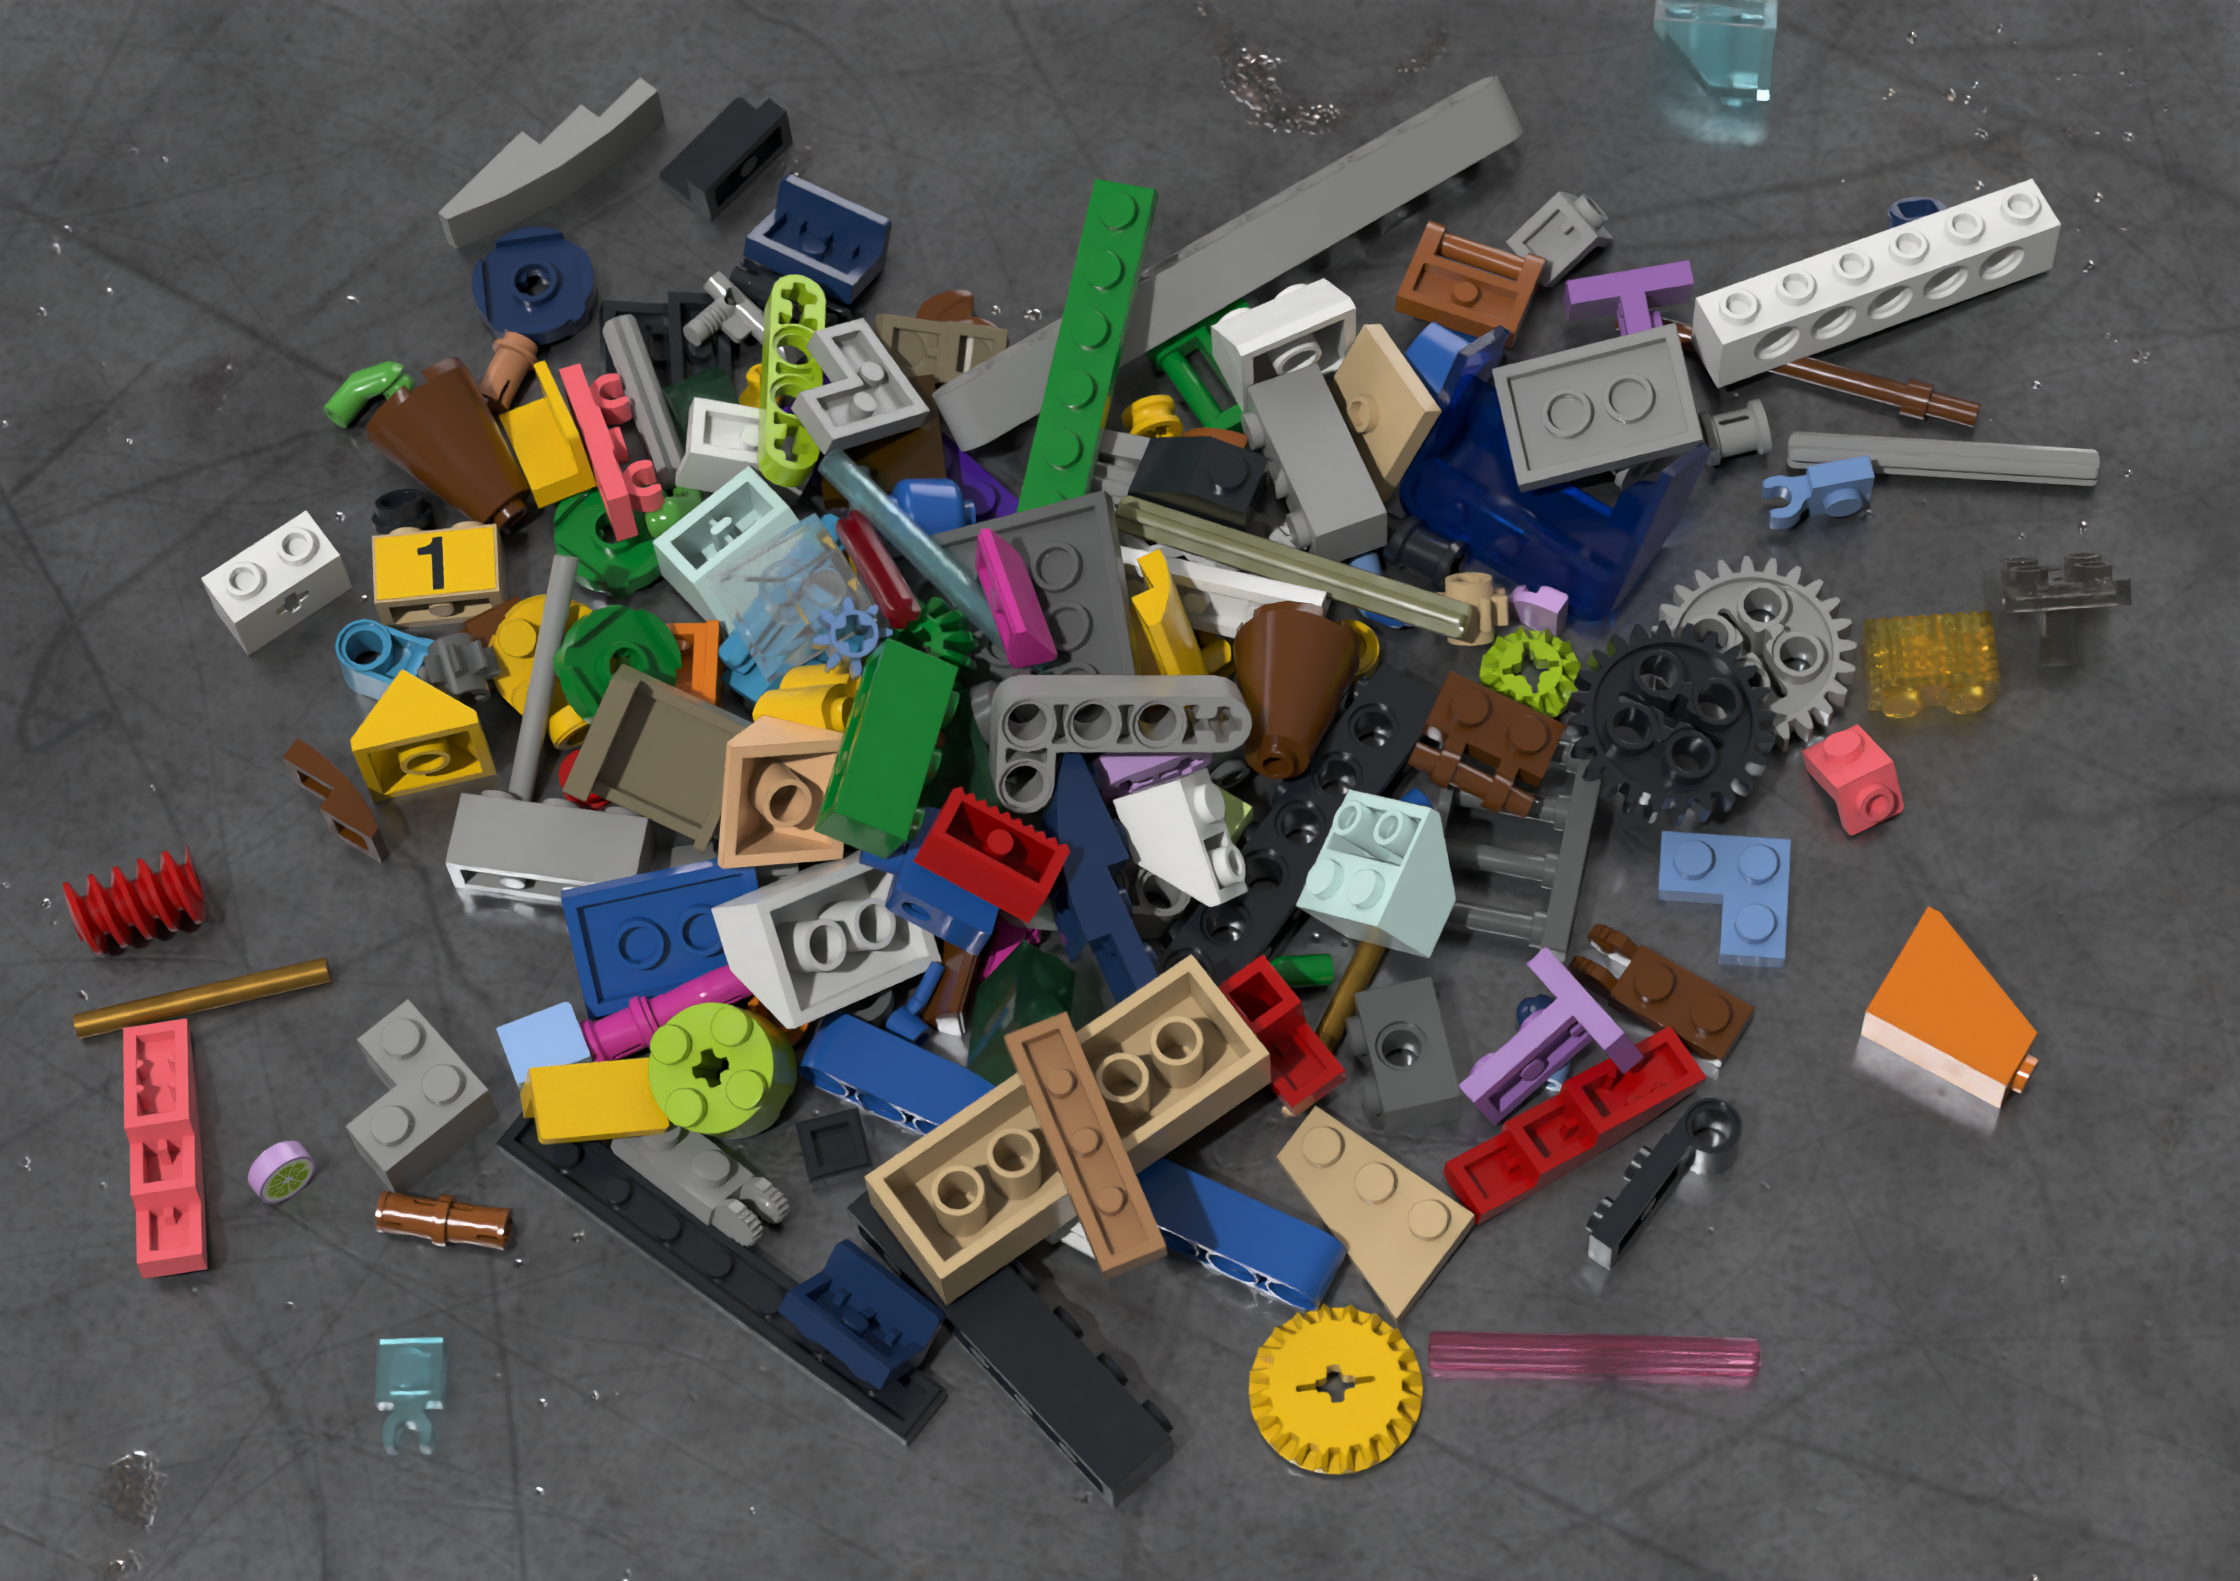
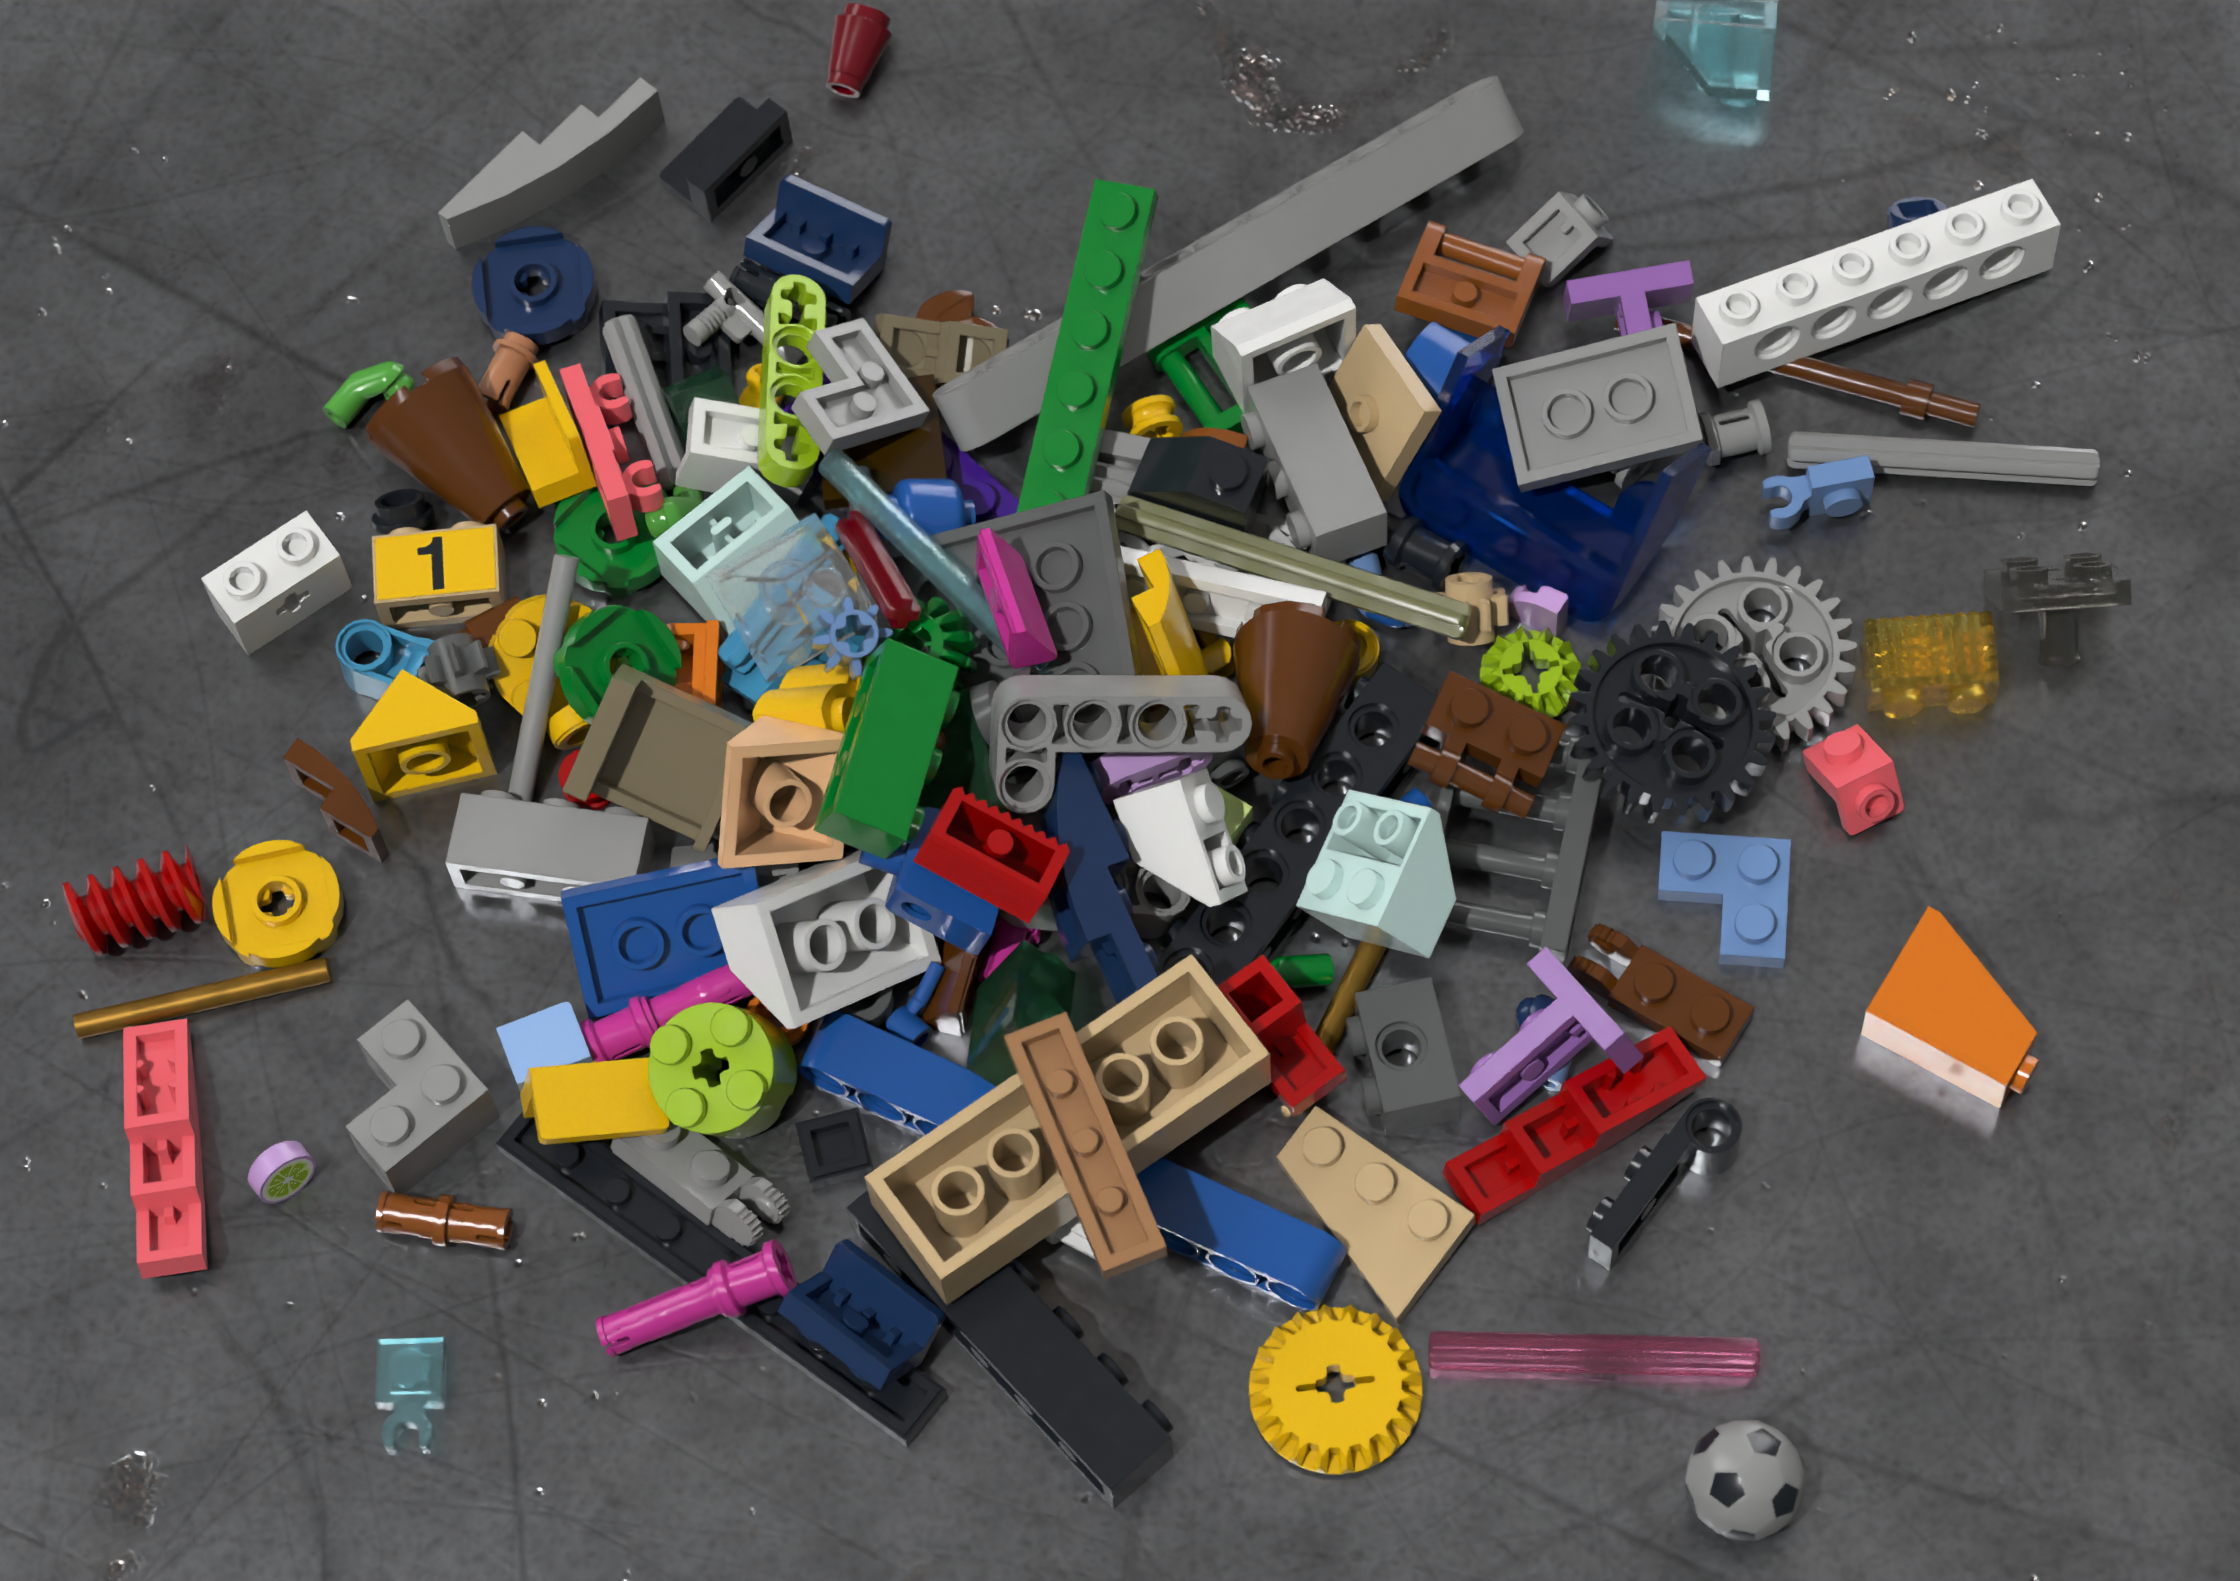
none -> yellow plate [212,840,344,968]
none -> dark pink pin [596,1239,797,1358]
none -> dark red cone [826,3,892,98]
none -> light grey piece [1685,1420,1805,1541]

